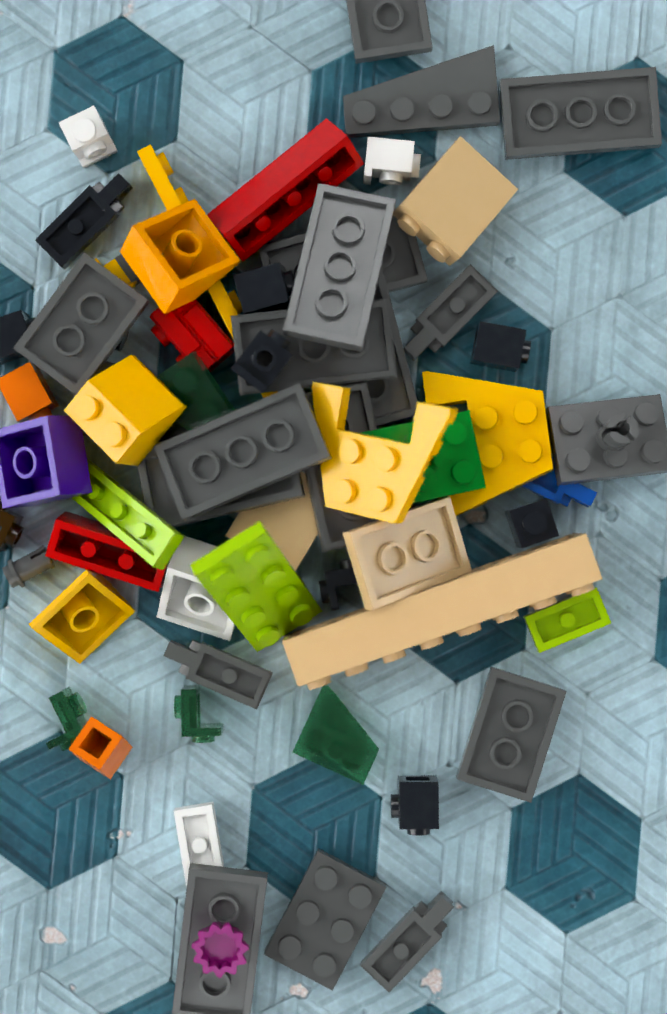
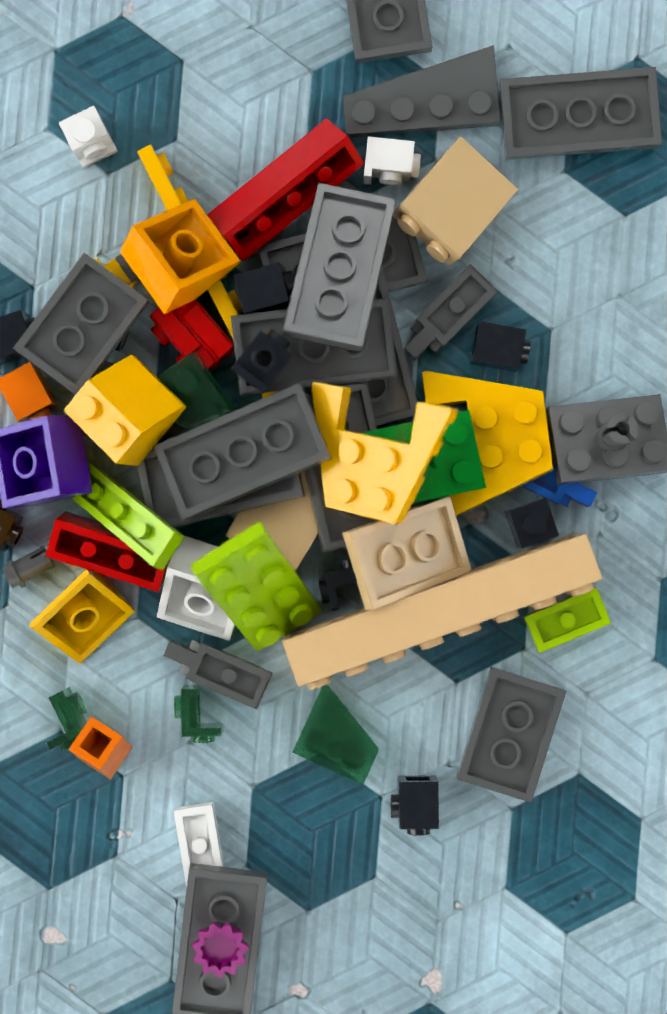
black hinge [35,173,133,270] -> none
dark grey plate [264,848,387,991] -> none
dark grey hinge [360,891,454,992] -> none

